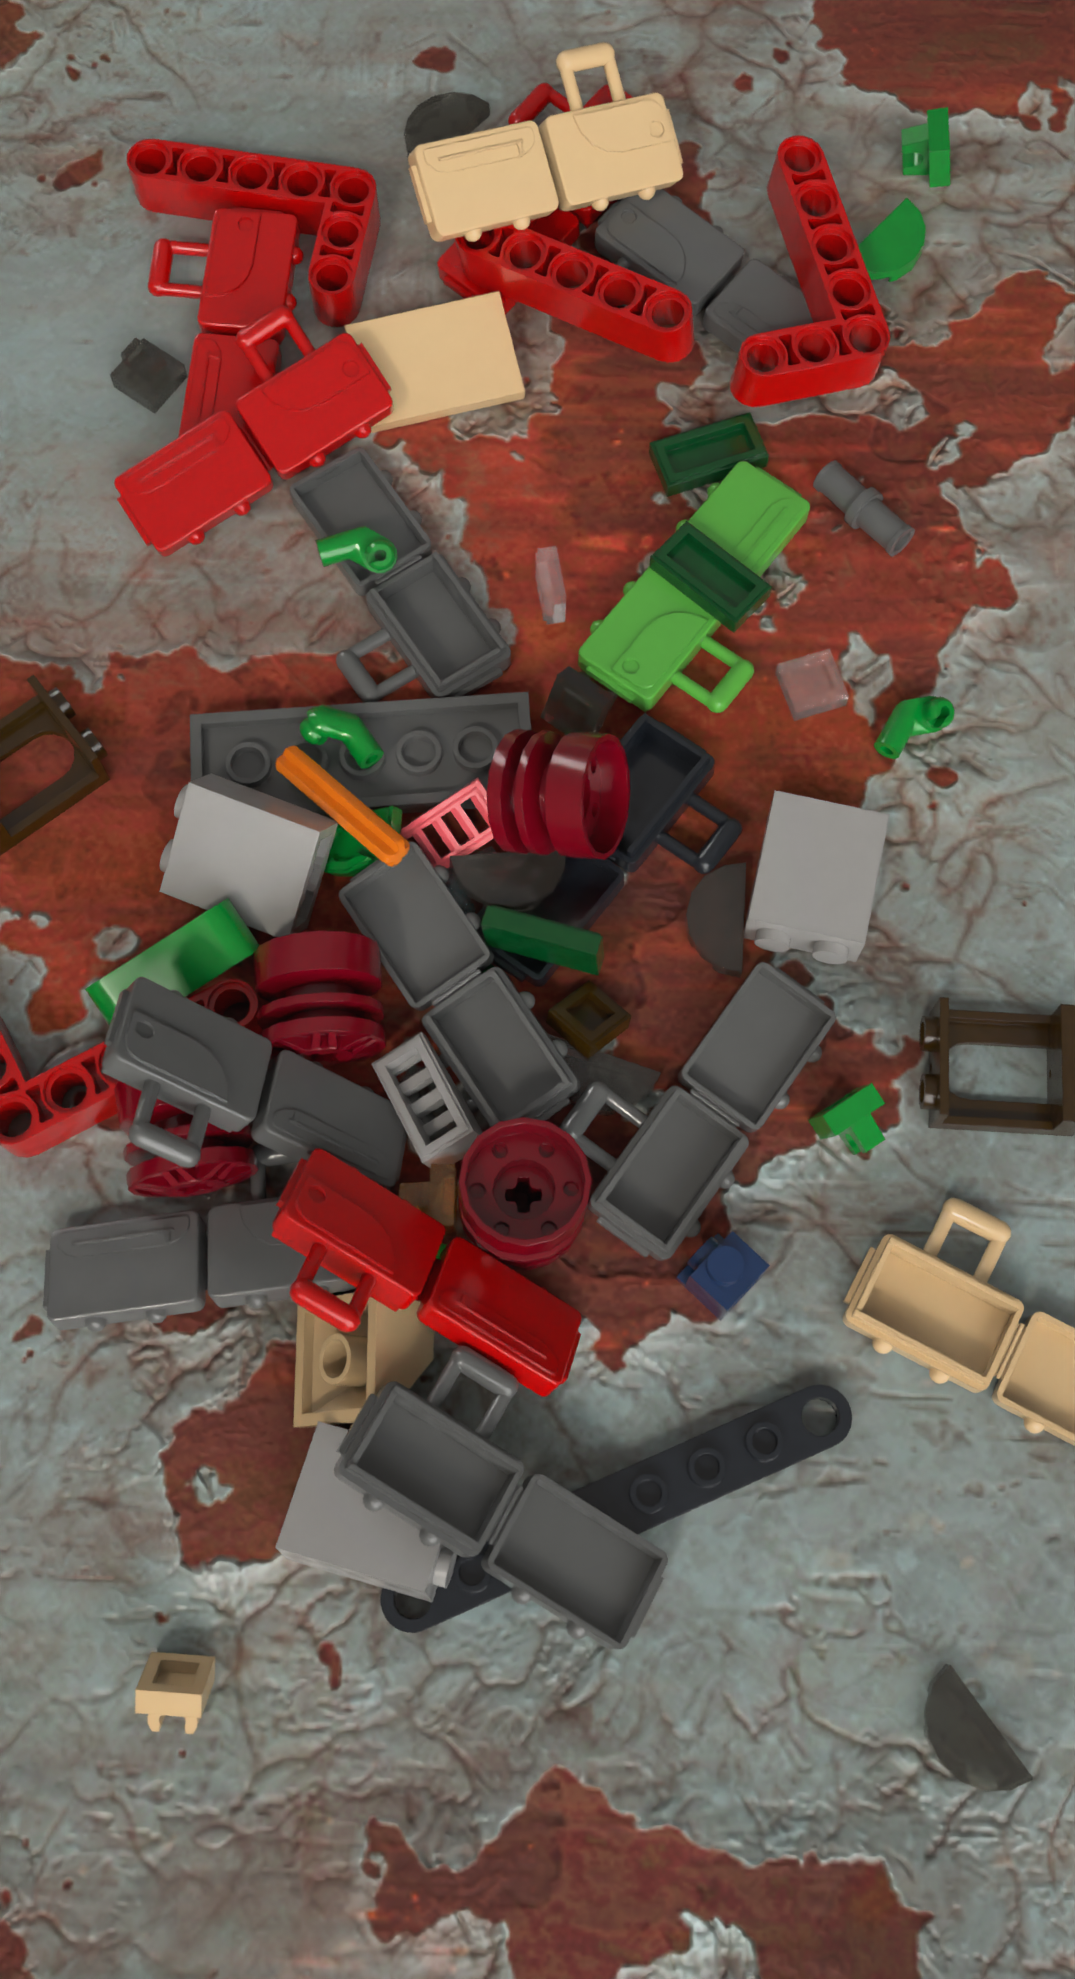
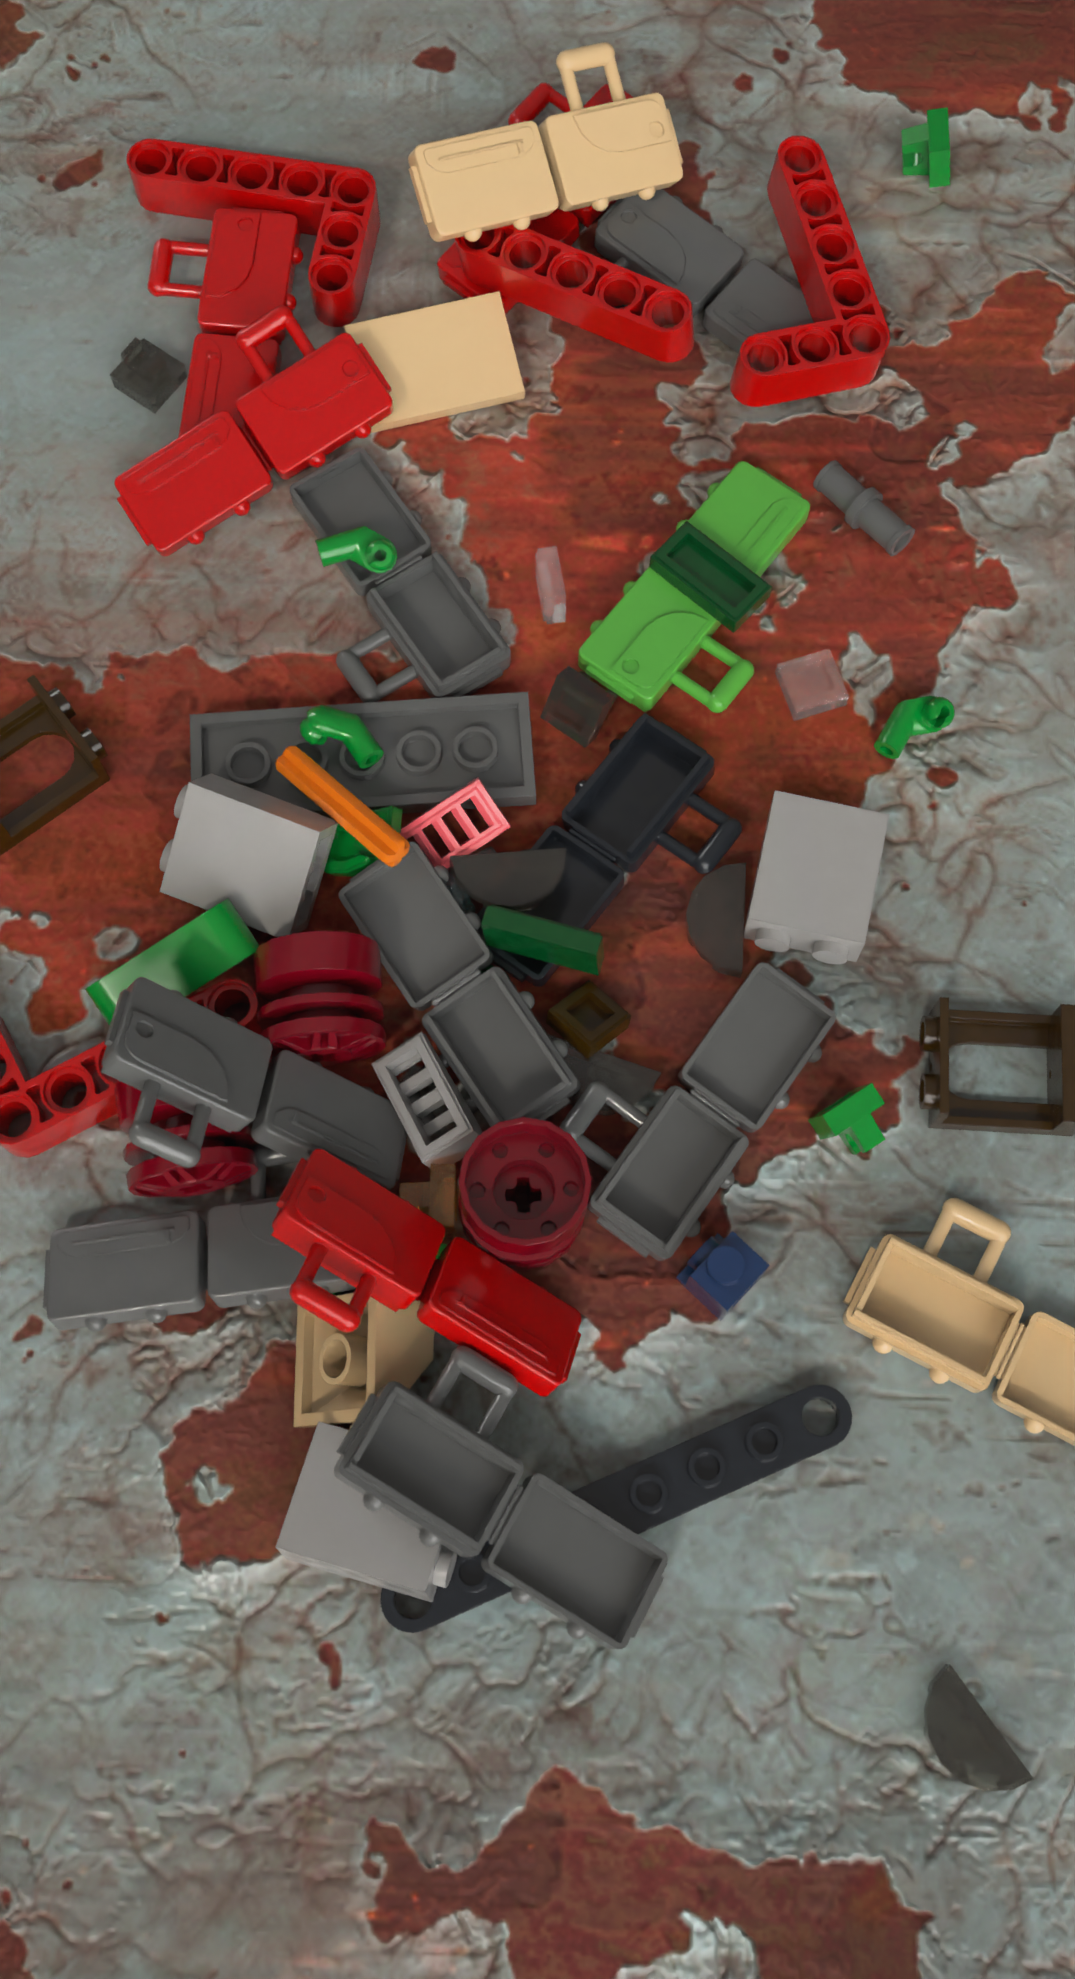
tan tile [135,1652,215,1734] -> none
clear smoke tile [404,92,490,158] -> none
dark red wheel [486,729,630,860] -> none
dark green tile [649,412,769,497] -> none
green tile [858,198,926,282] -> none

